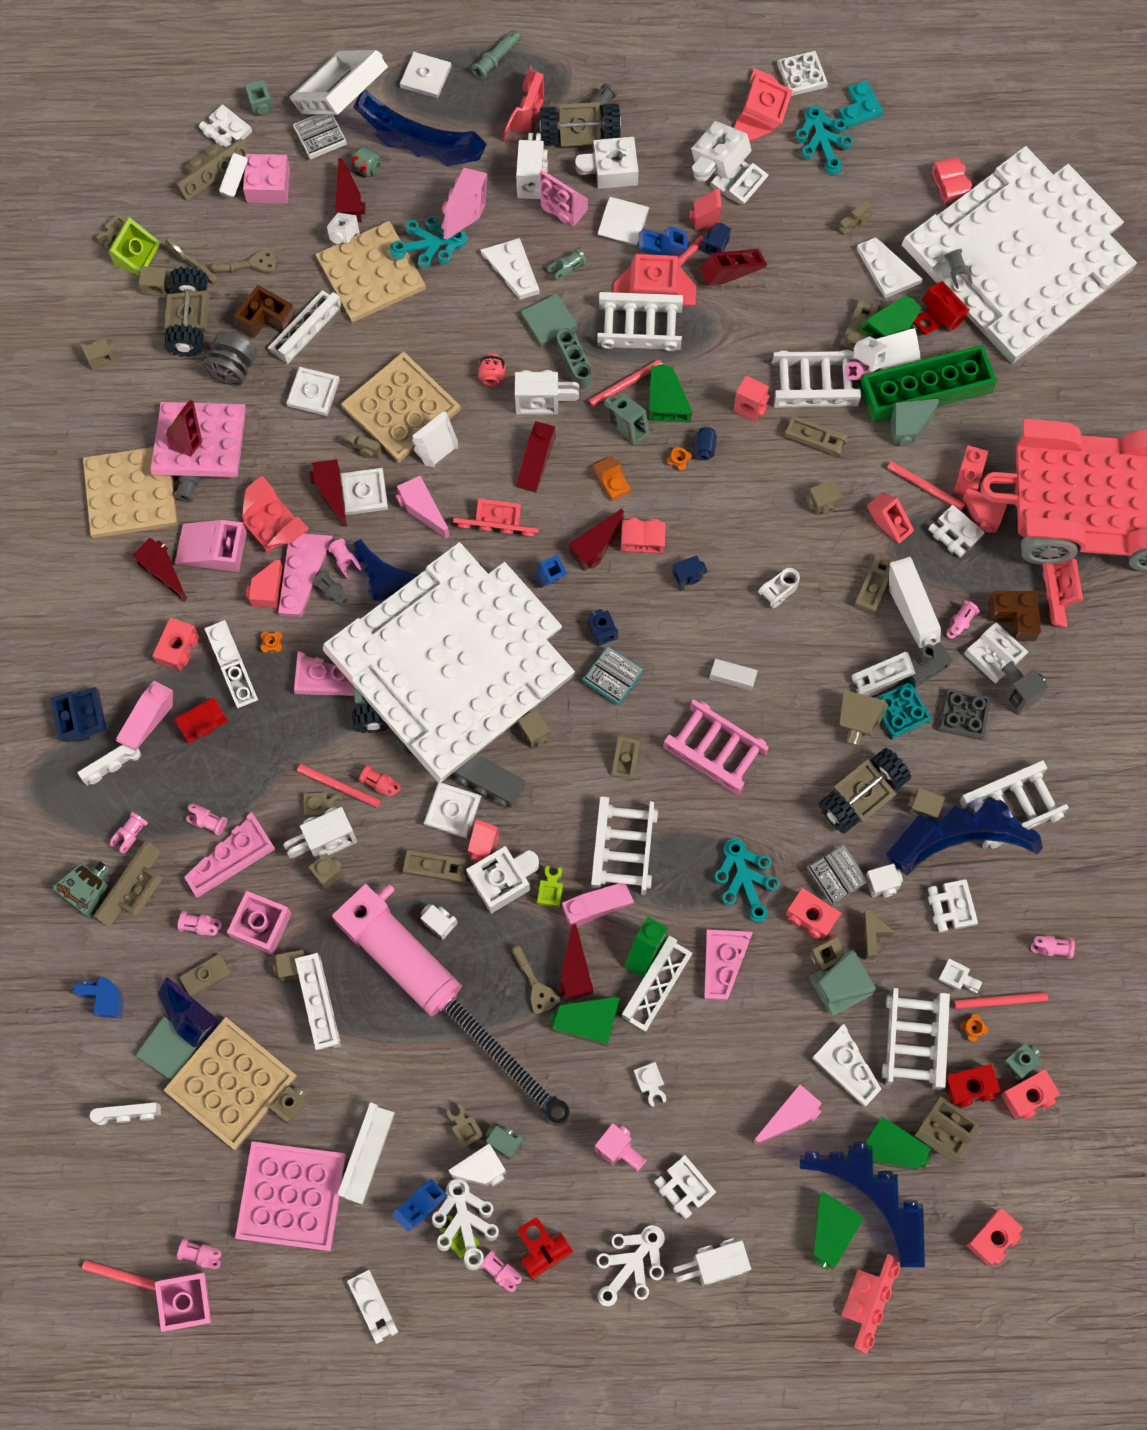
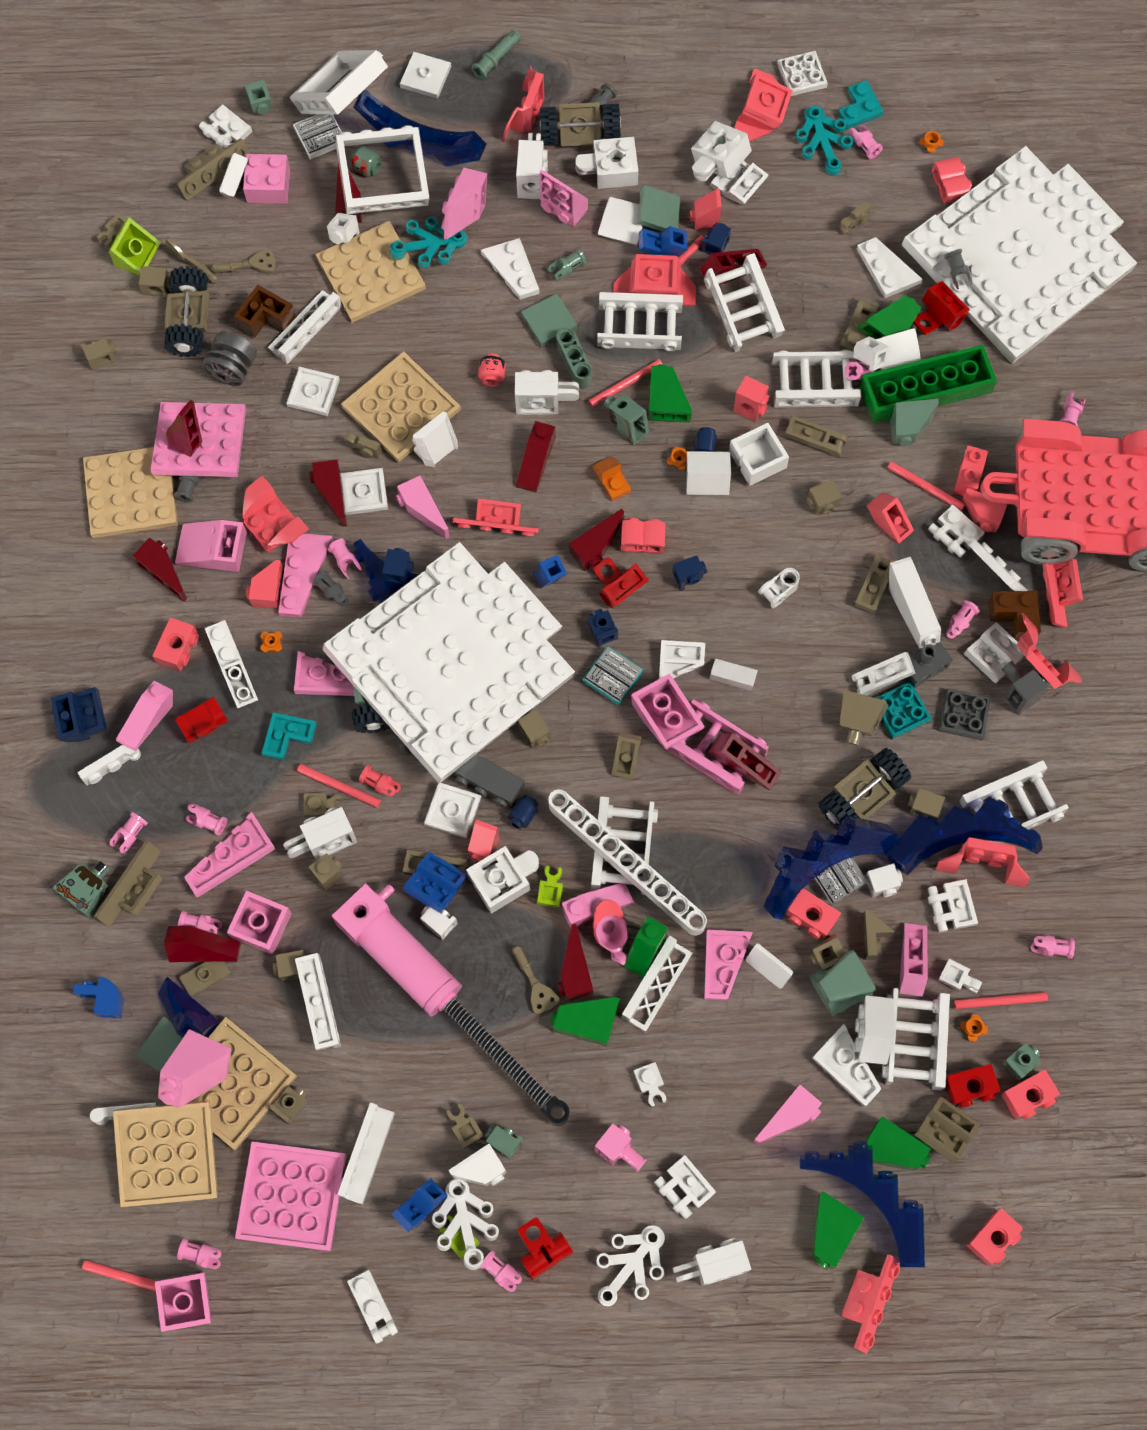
teal plant [715,838,780,924] -> none
none -> tan plate [113,1101,218,1207]
none -> bright pink slope [158,1029,232,1108]
none -> dark red slope [164,926,241,962]
none -> teal plate [262,712,317,761]
none -> white window [336,126,429,214]
none -> dark blue brick [382,548,413,585]
none -> blue slope [403,852,468,914]
none -> dark blue brick [508,795,539,830]
none -> white beam [548,789,707,936]
none -> red piece [593,557,649,608]
none -> bright pink hair [593,899,629,965]
none -> bright pink slope [631,673,704,749]
none -> sand green tile [638,185,680,232]
none -> white wing [659,640,705,679]
none -> white slope [686,451,731,495]
none -> white fence [704,253,785,352]
none -> dark red slope [709,733,781,790]
none -> white piece [729,423,789,486]
none -> white slope [746,943,793,989]
none -> clear blue arch [763,815,899,920]
none -> bright pink piece [849,124,883,159]
none -> white piece [855,996,894,1065]
none -> bright pink slope [899,923,928,997]
none -> orange plate [919,131,944,153]
none -> coral piece [935,837,1030,888]
none -> white wing [969,540,1028,591]
none -> coral piece [1017,613,1082,689]
none -> bright pink piece [1059,391,1086,427]

